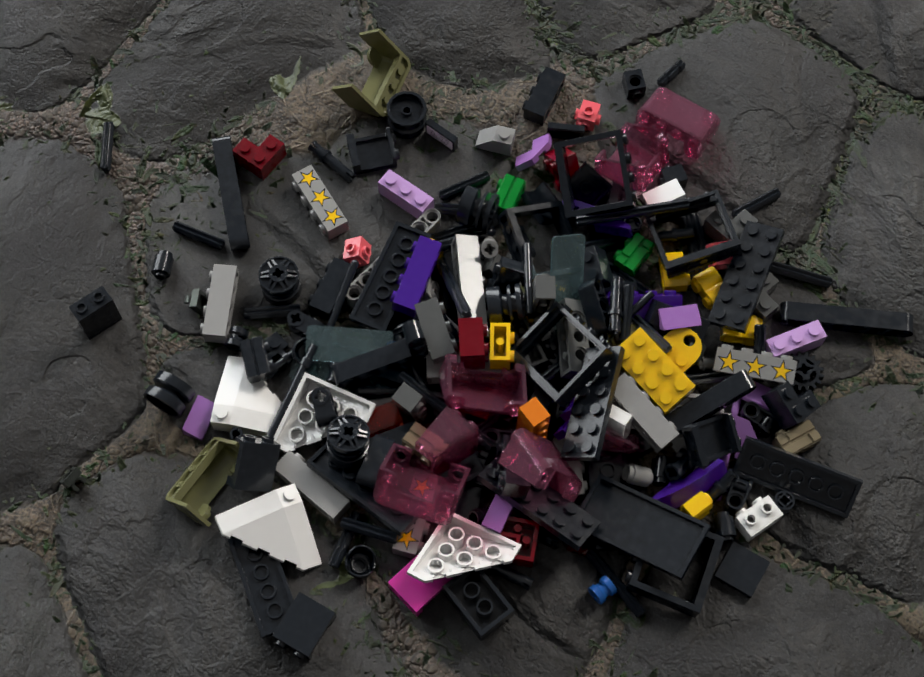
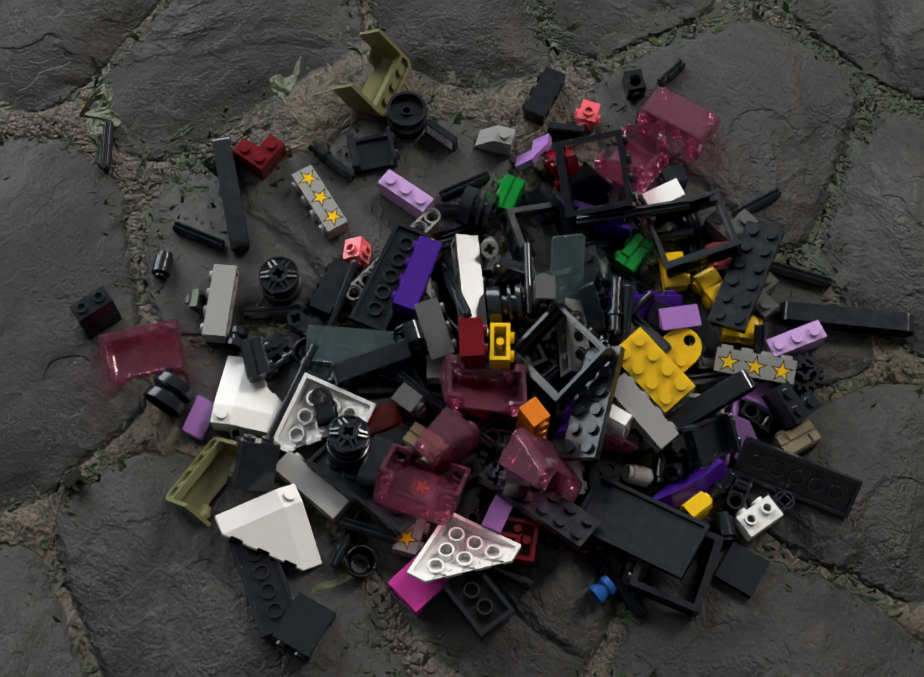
none -> clear pink windscreen [98,318,188,385]

